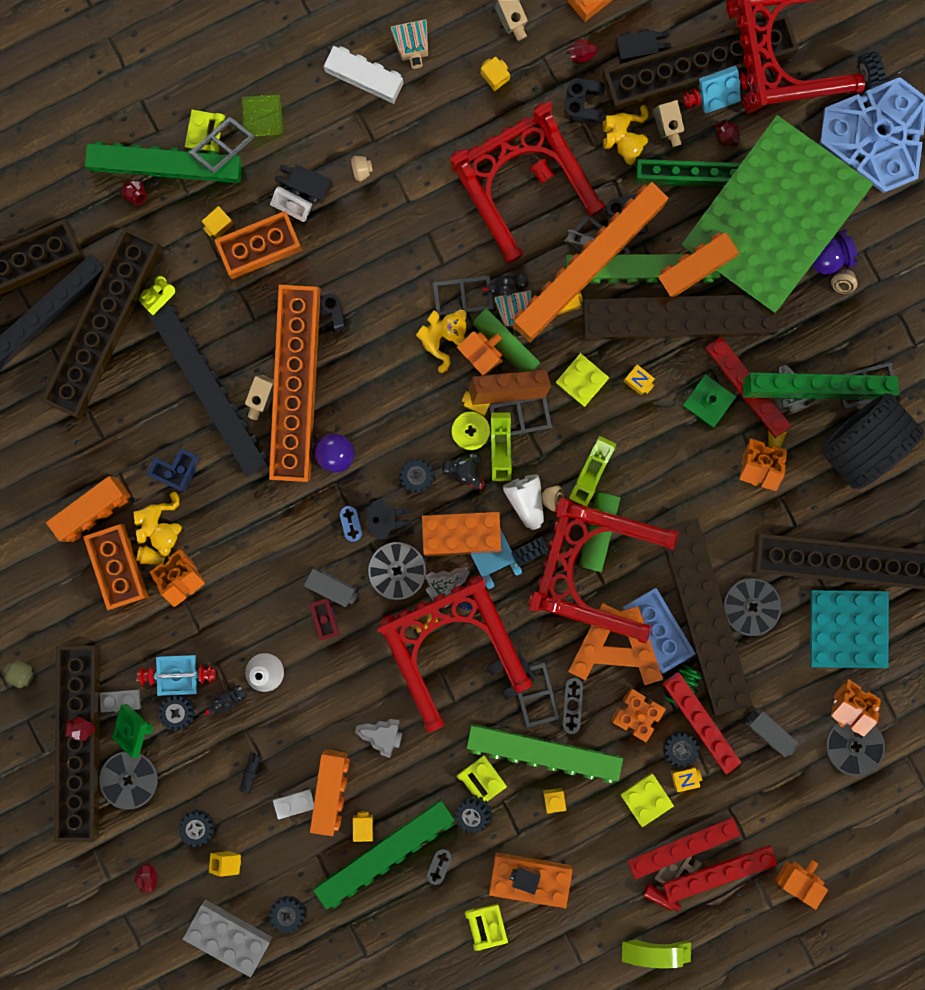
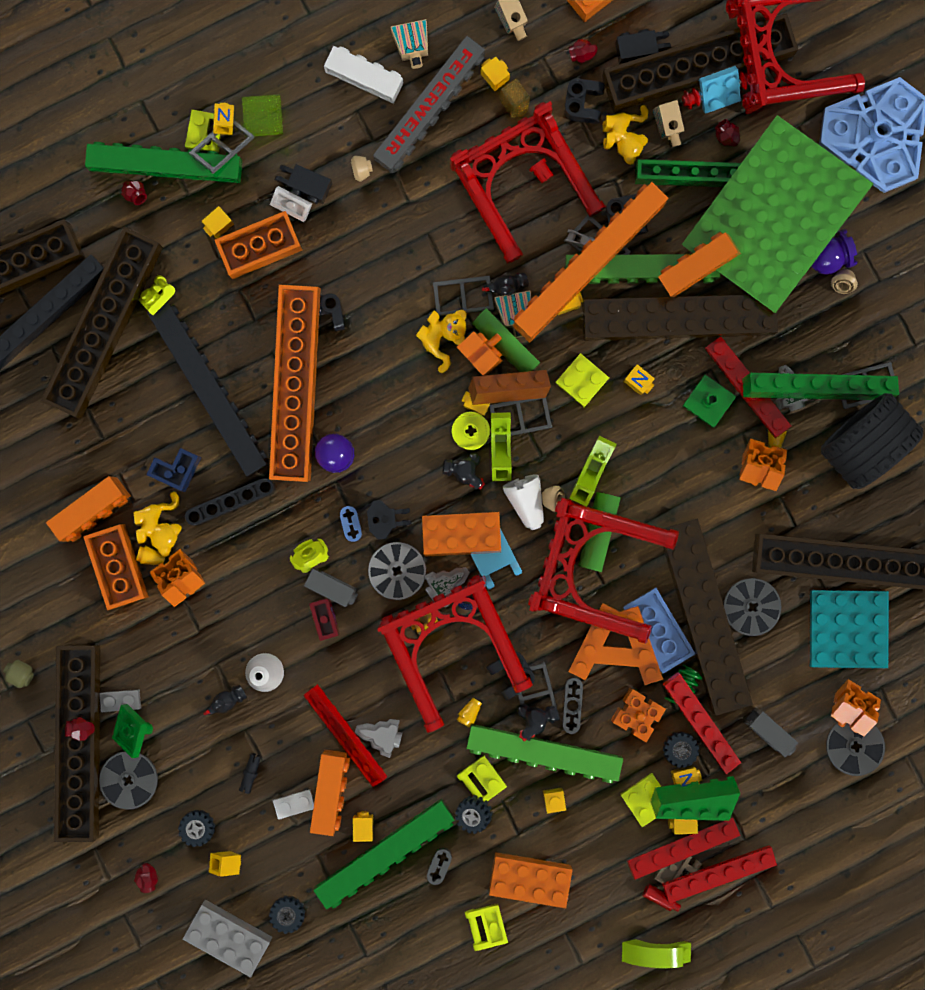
medium azure plate [137,655,216,696] -> none
black wheel [158,695,195,731] -> none
tan torso [245,375,274,420] -> none
black wheel [400,459,434,493] -> none
black brick [509,864,541,895] -> none
black wheel [511,536,549,566] -> none
orange brick [775,860,828,910] -> none
black wheel [857,50,886,89] -> none
none -> black beam [185,478,276,526]
none -> yellow brick [213,103,234,135]
none -> neon yellow plate [290,539,329,573]
none -> red plate [303,684,387,787]
none -> dark grey brick [373,36,486,173]
none -> yellow cone [456,698,482,728]
none -> clear yellow brick [500,78,530,118]
none -> black animal [517,704,559,741]
none -> green wedge [650,776,740,821]
none -> yellow brick [668,819,698,834]

